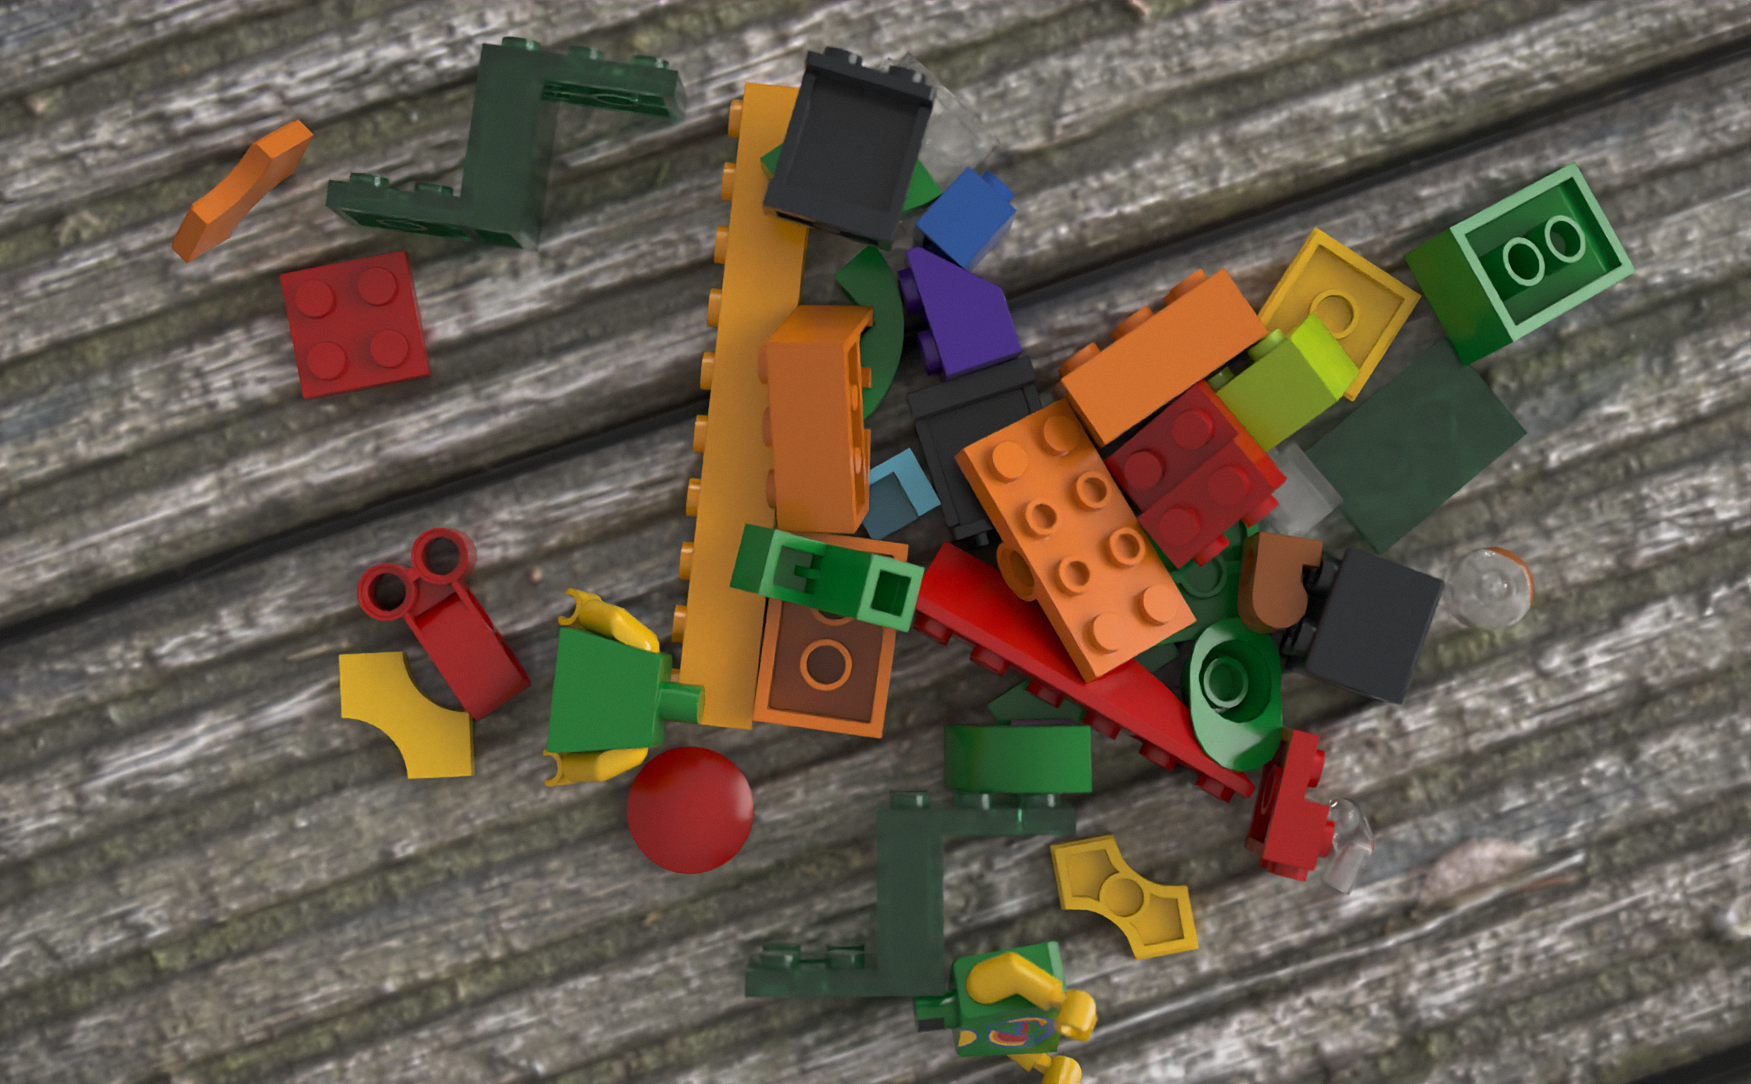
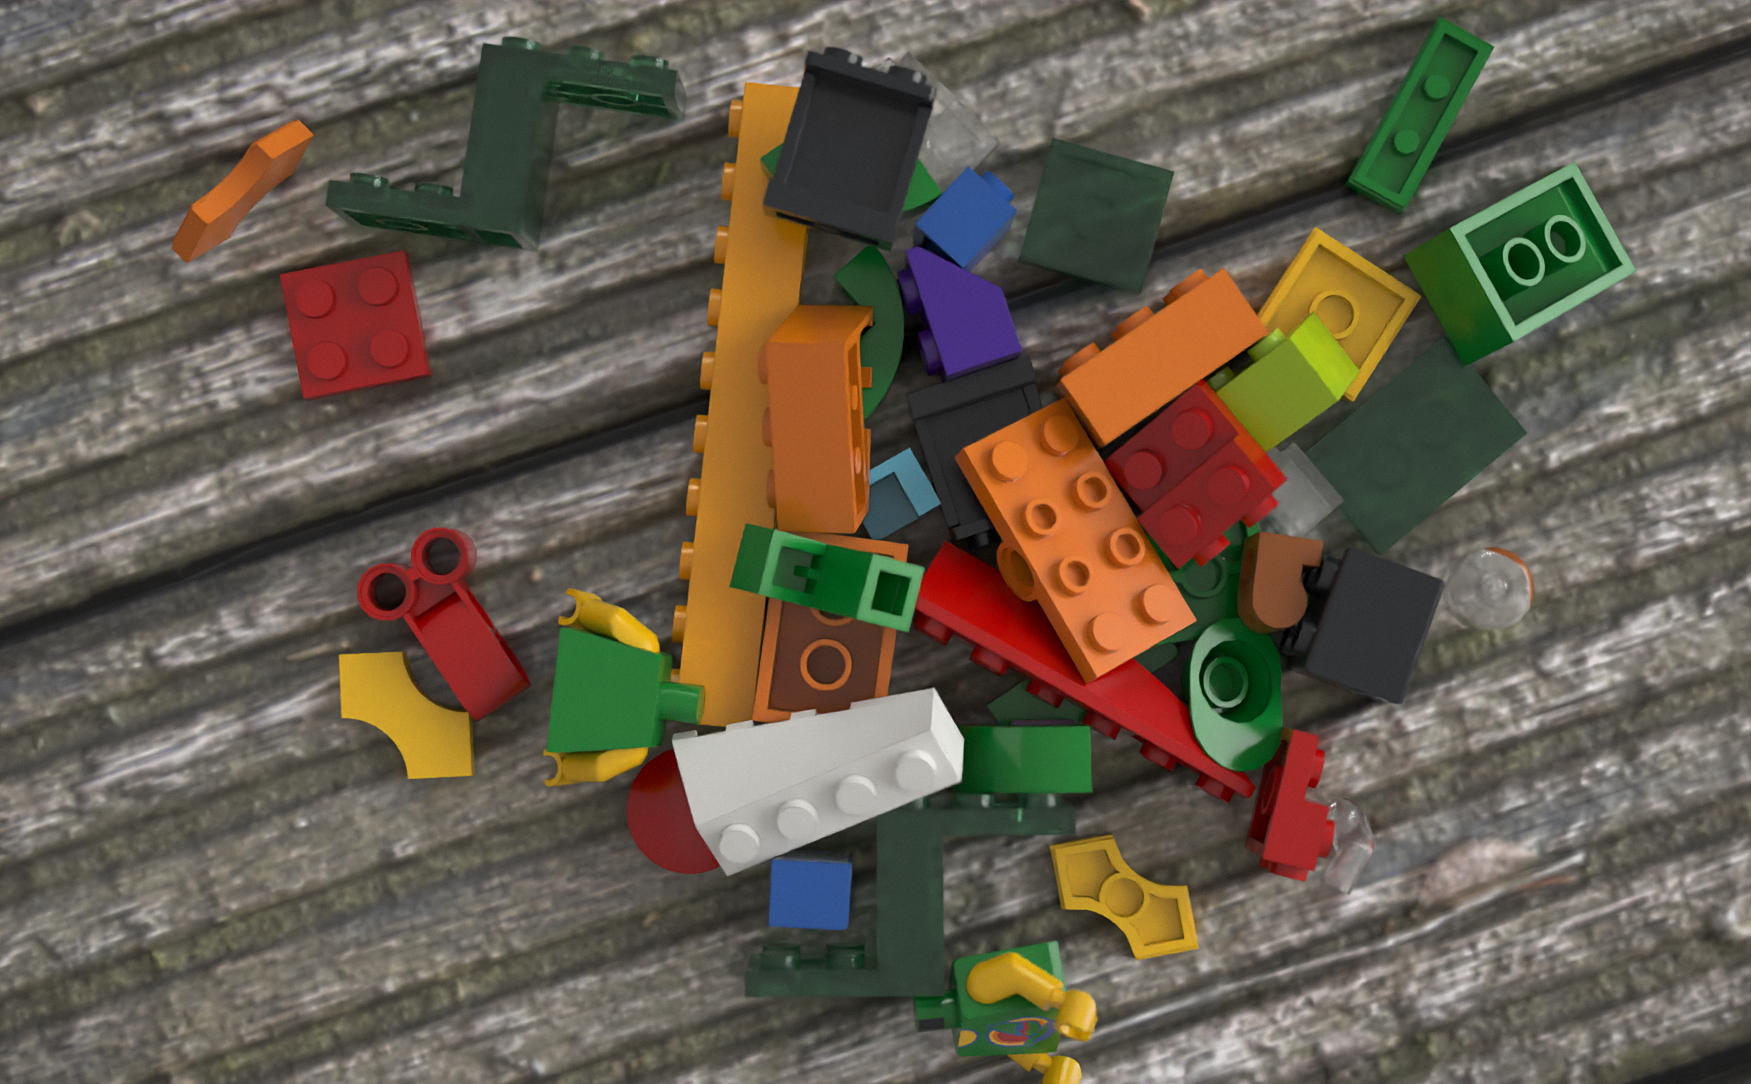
none -> white wedge [672,688,964,876]
none -> blue panel [769,849,853,930]
none -> clear green tile [1018,138,1175,296]
none -> green tile [1345,16,1495,215]

